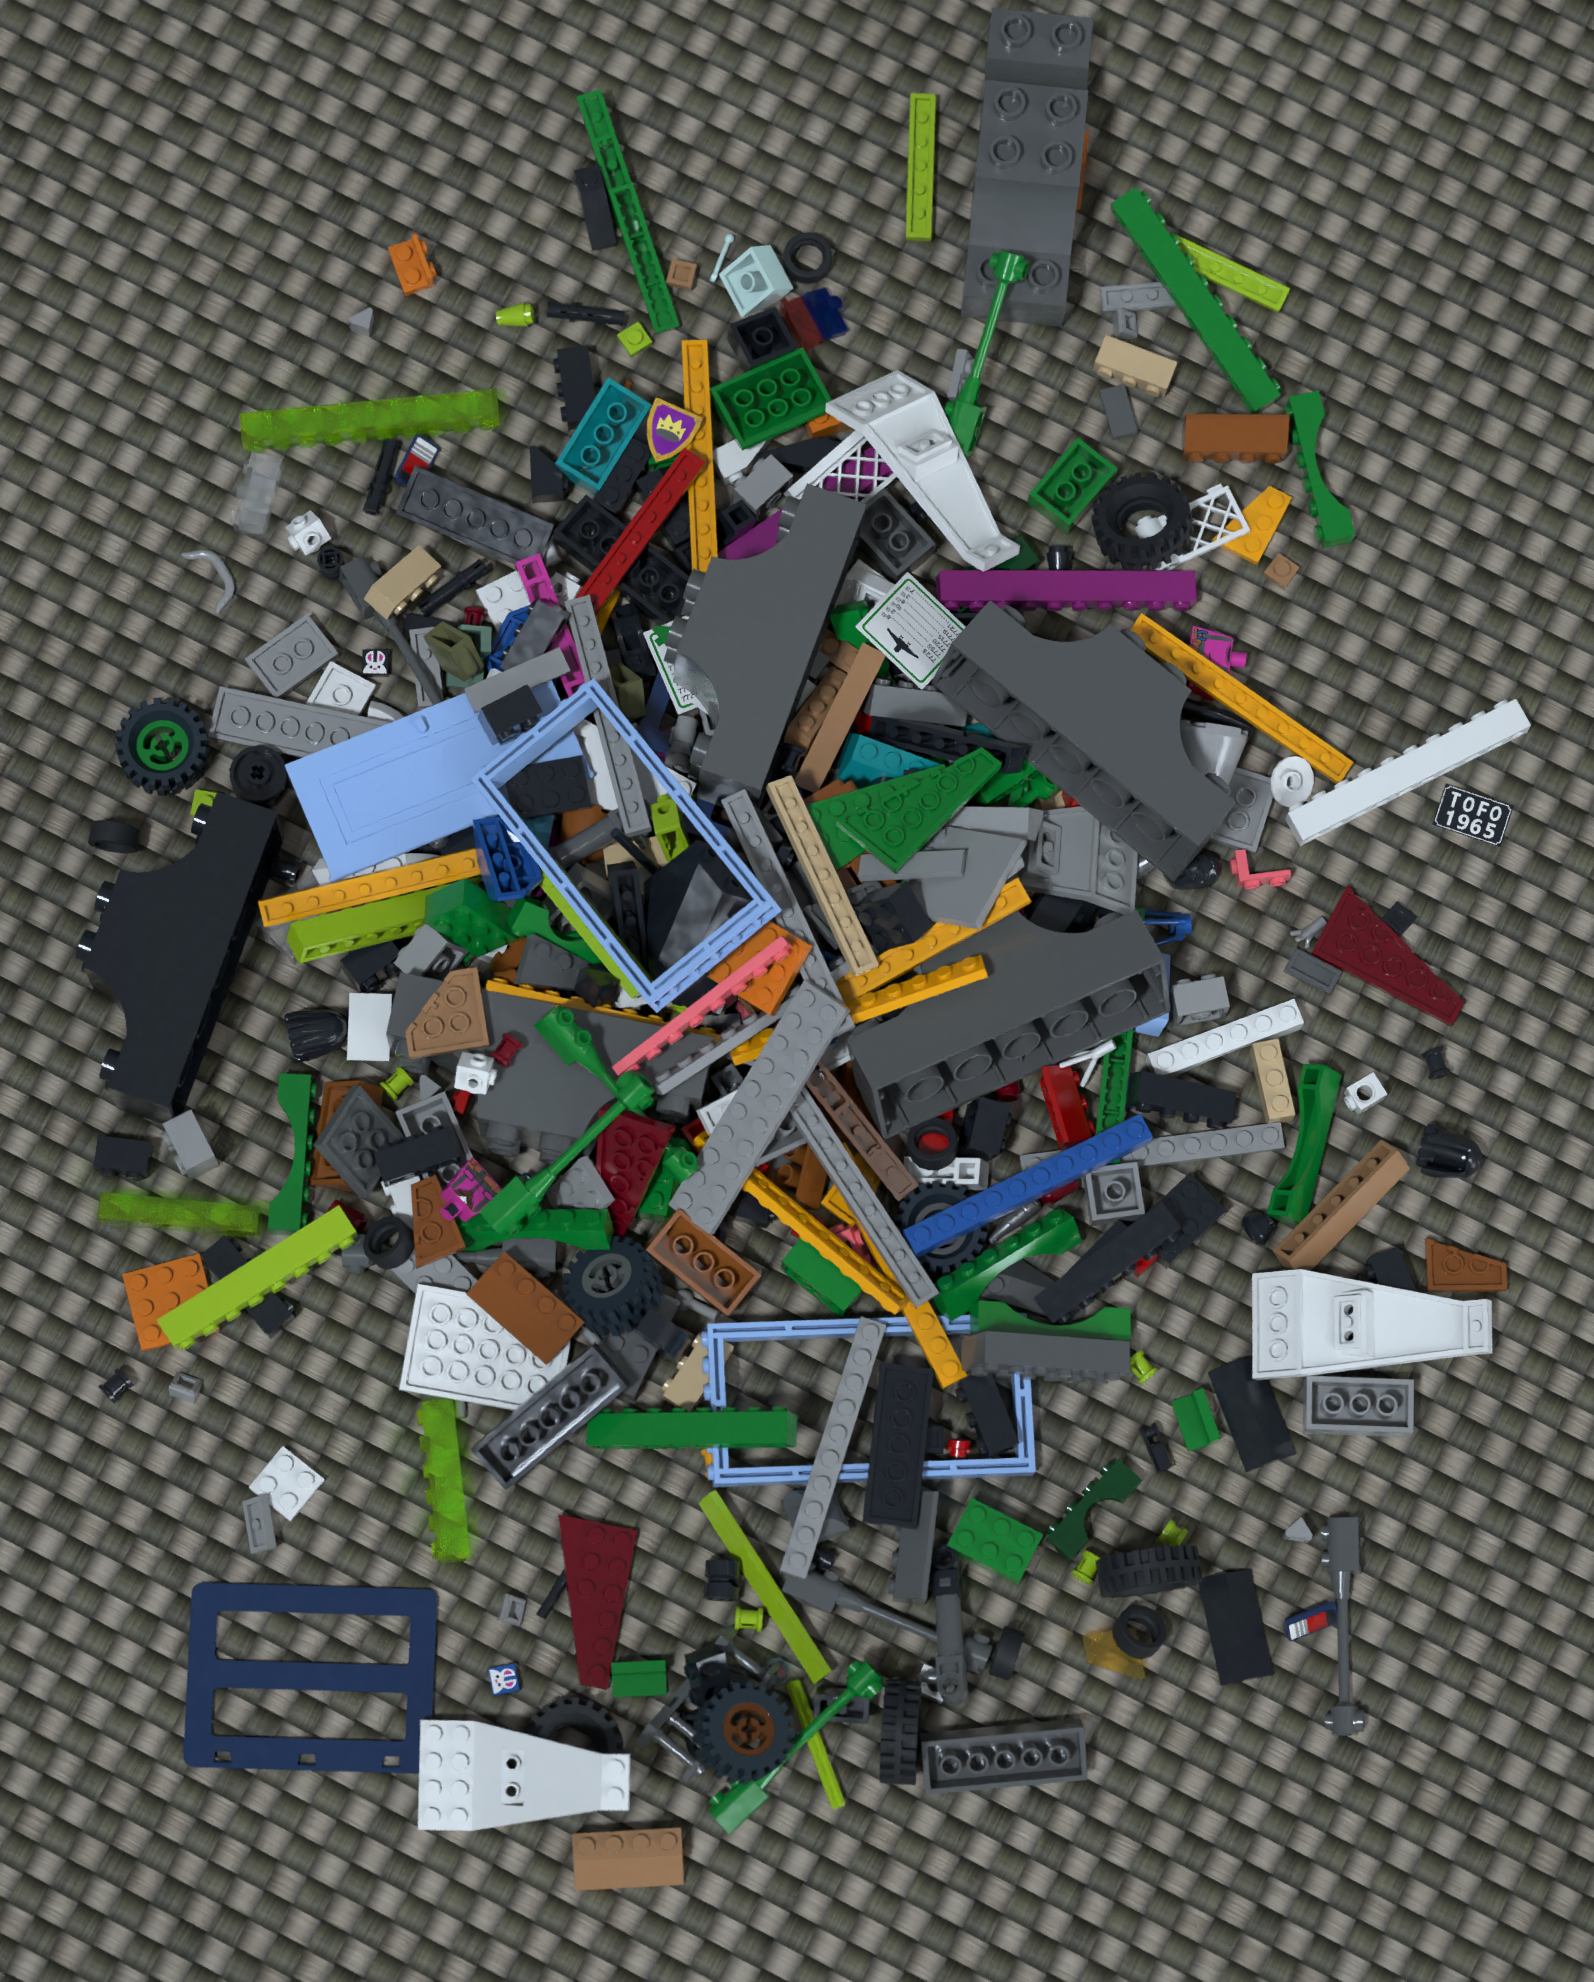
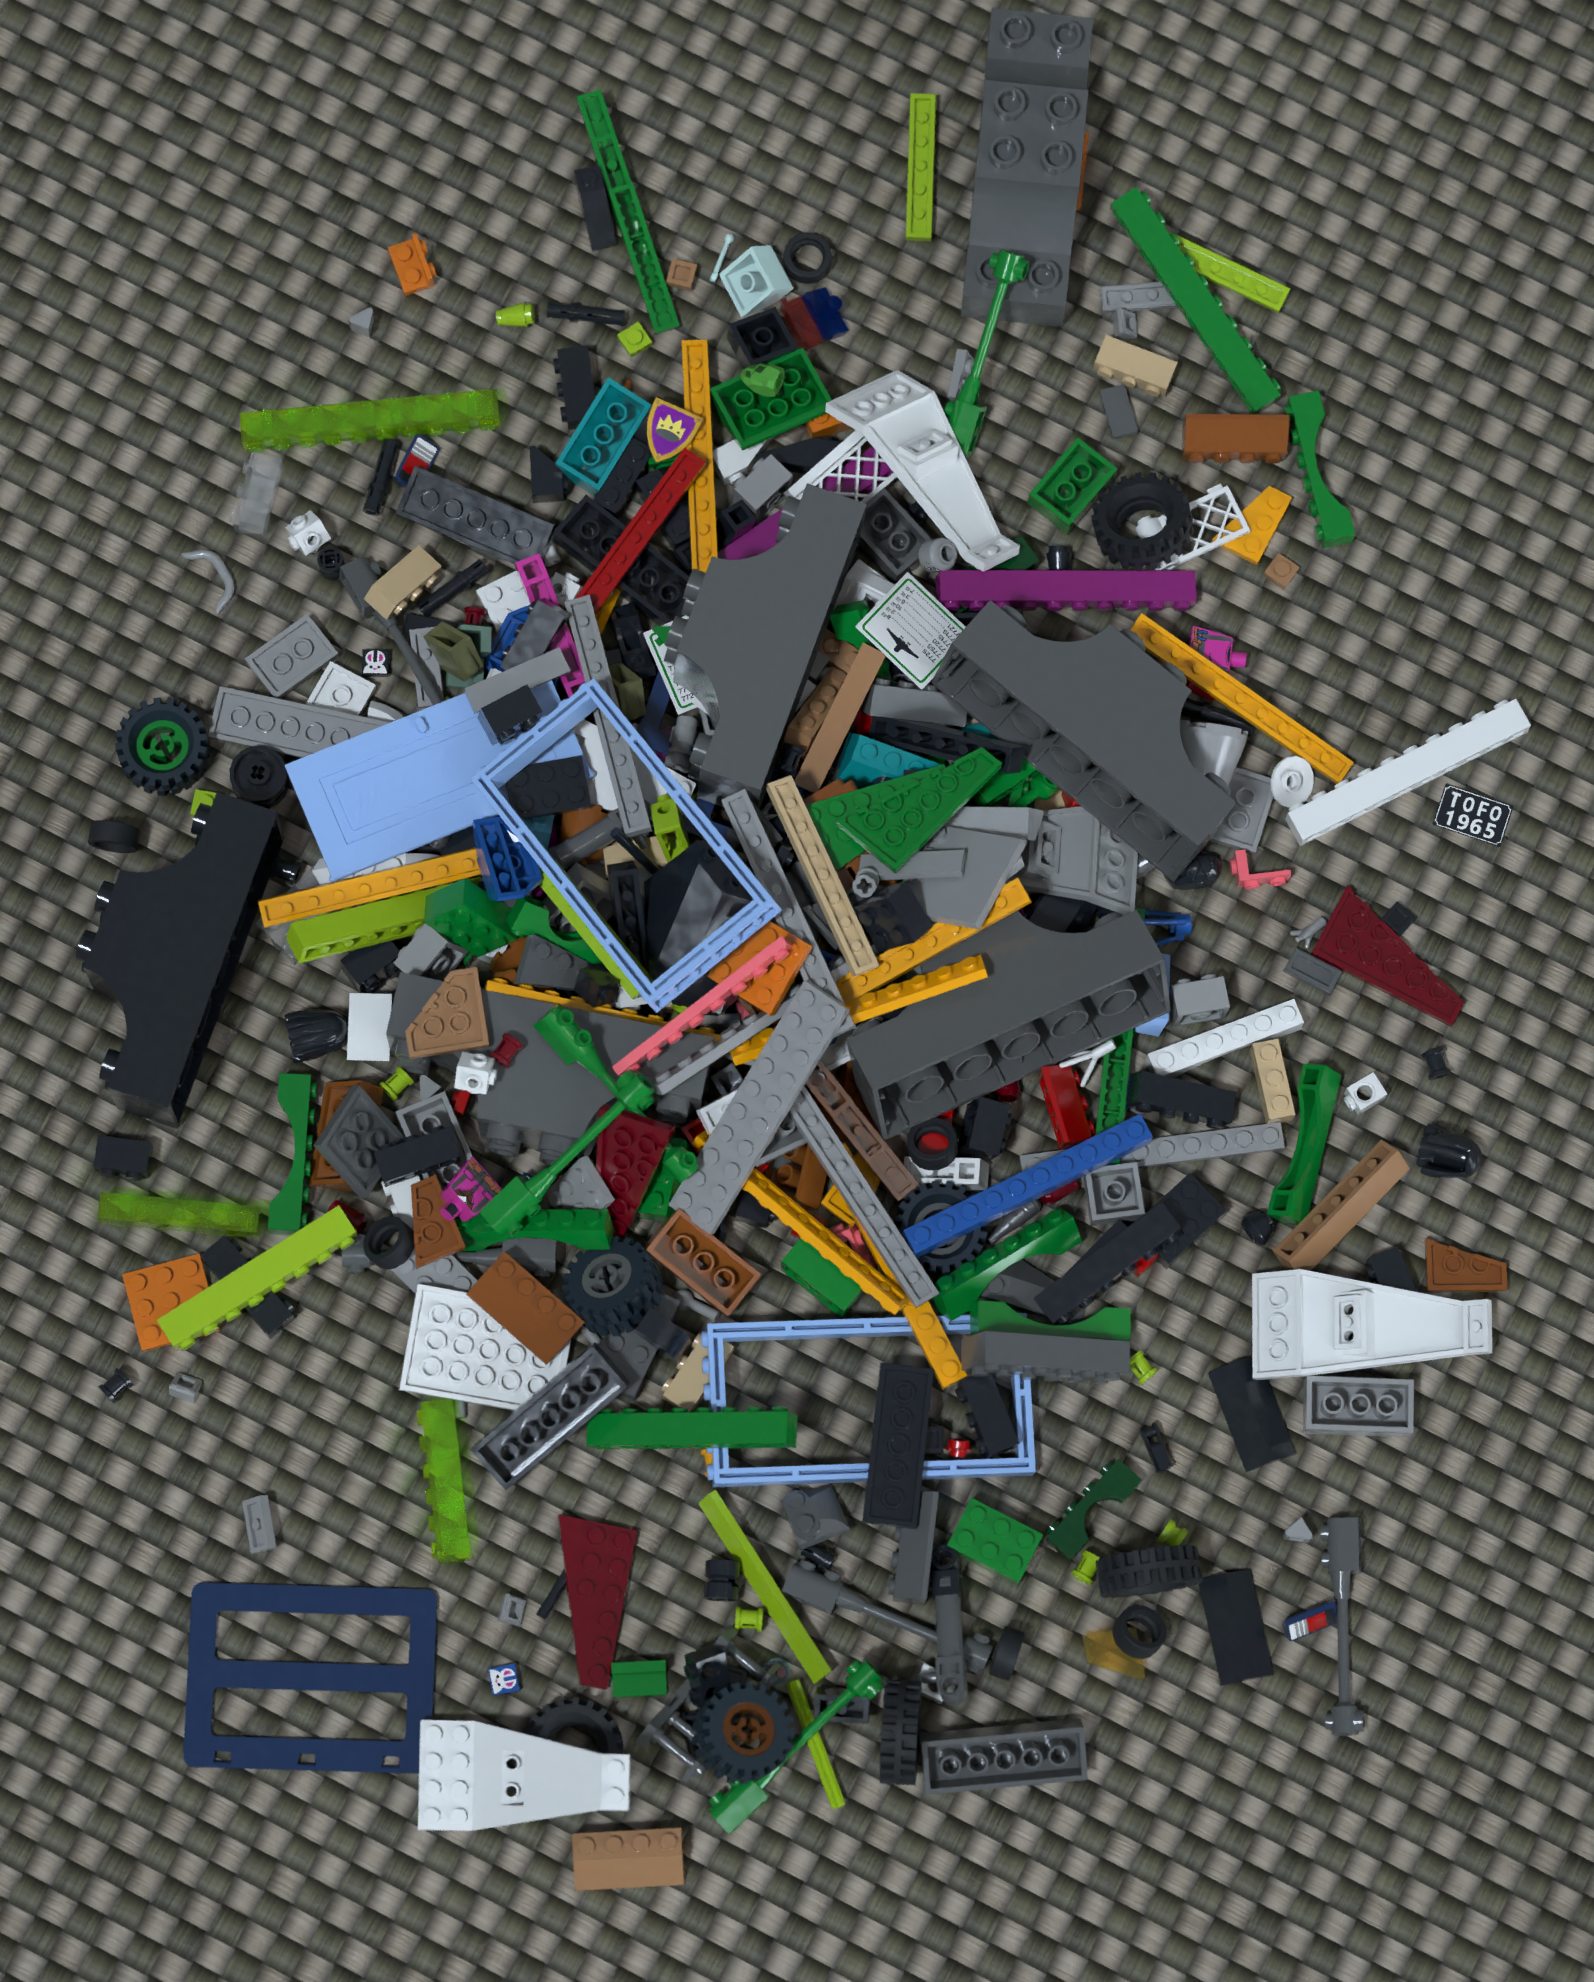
light grey brick [161,1110,219,1180] -> none
white plate [249,1446,325,1522] -> none
light grey plate [779,1316,886,1580] -> none
green panel [1171,1388,1221,1452] -> none
none -> bright green rock [740,363,785,397]
none -> light grey bush [853,867,880,898]
none -> light grey head [918,538,957,573]

